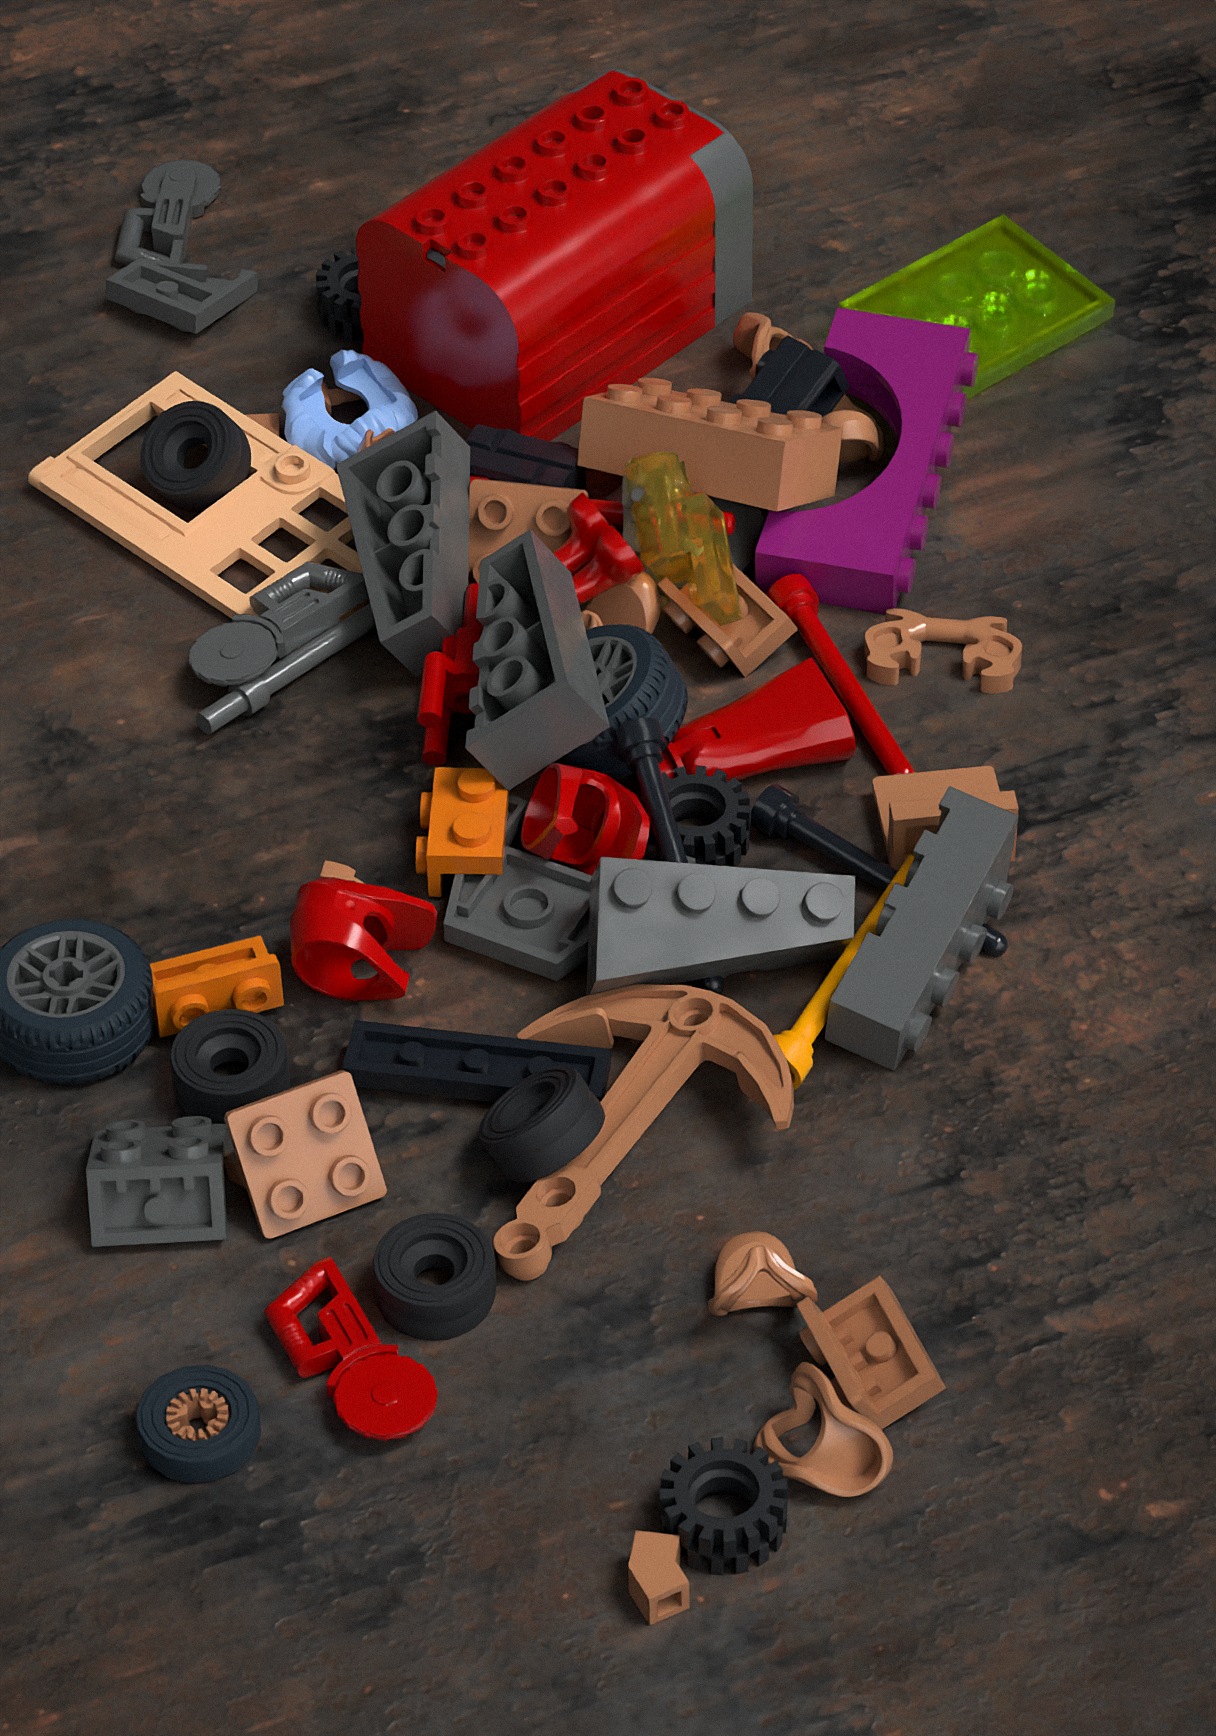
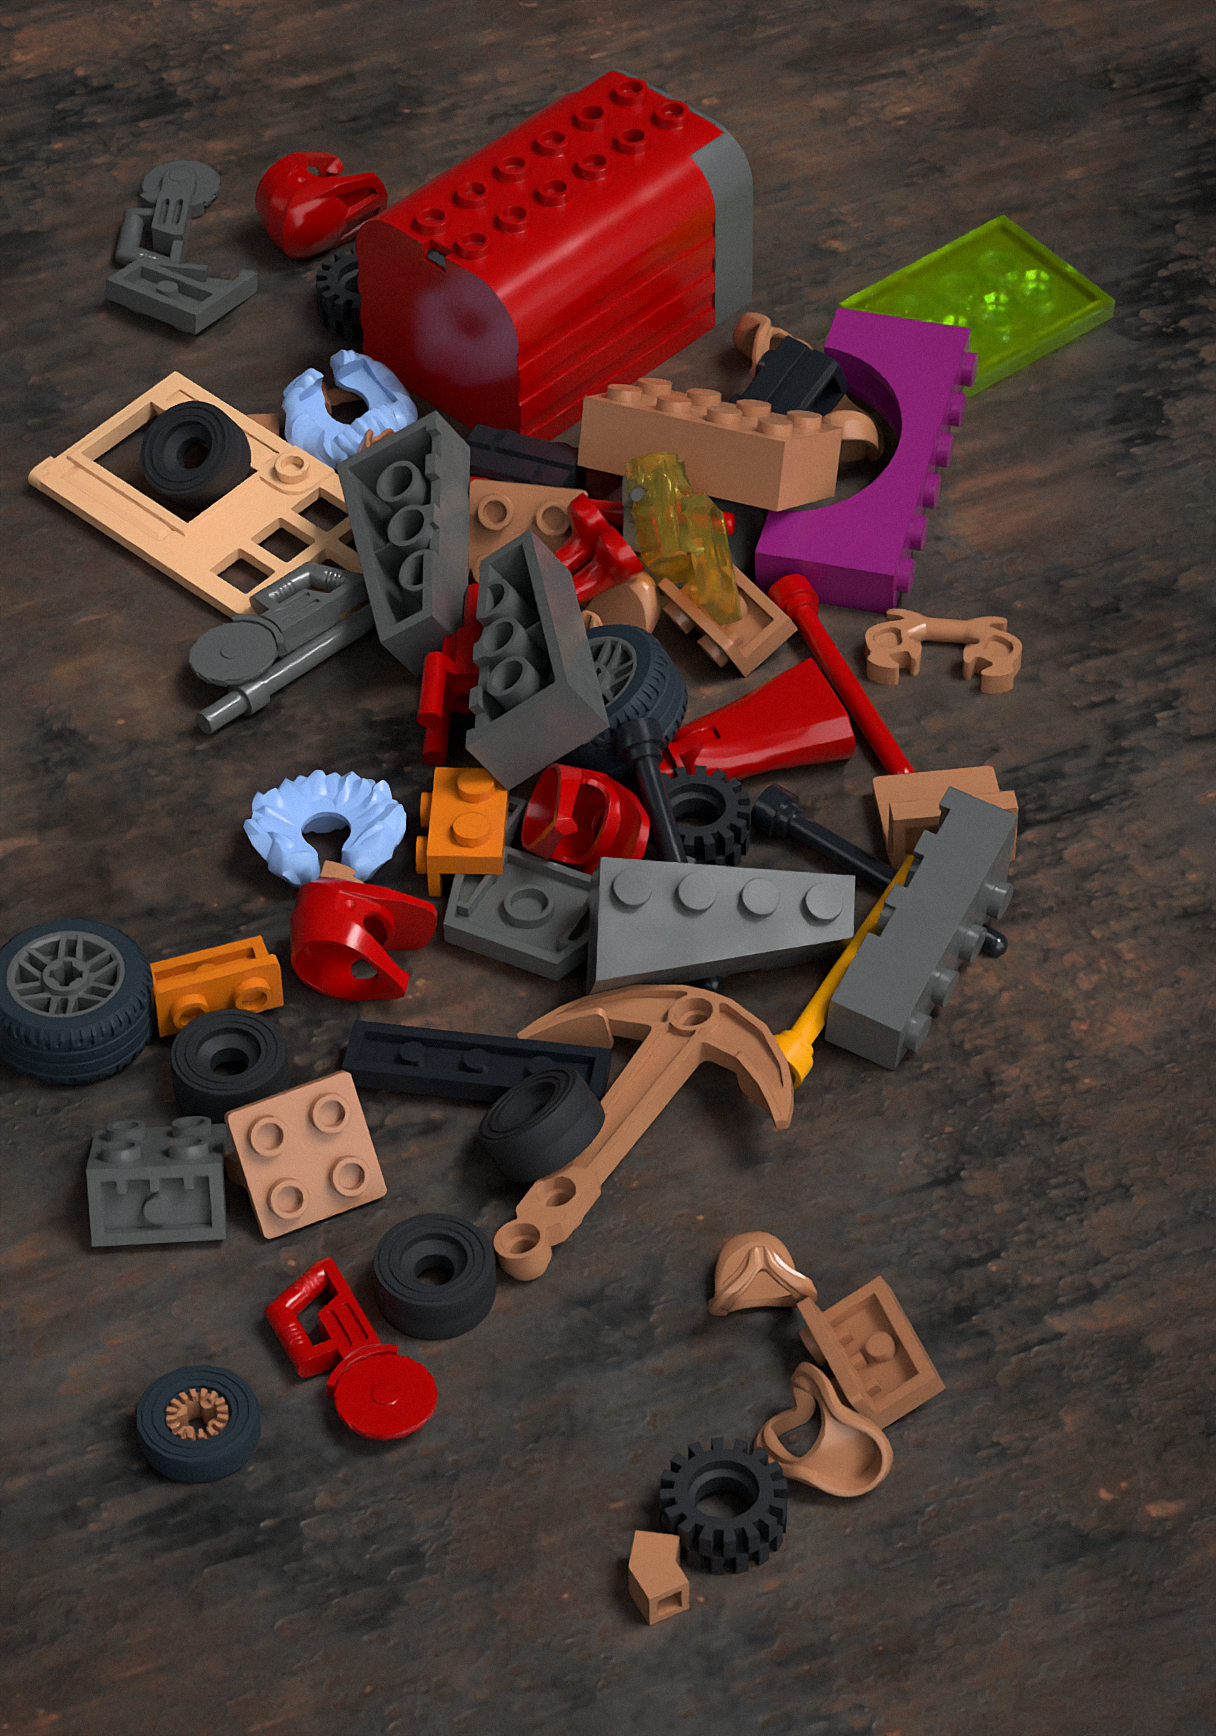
none -> light blue piece [243,770,406,888]
none -> red helmet [255,152,388,259]

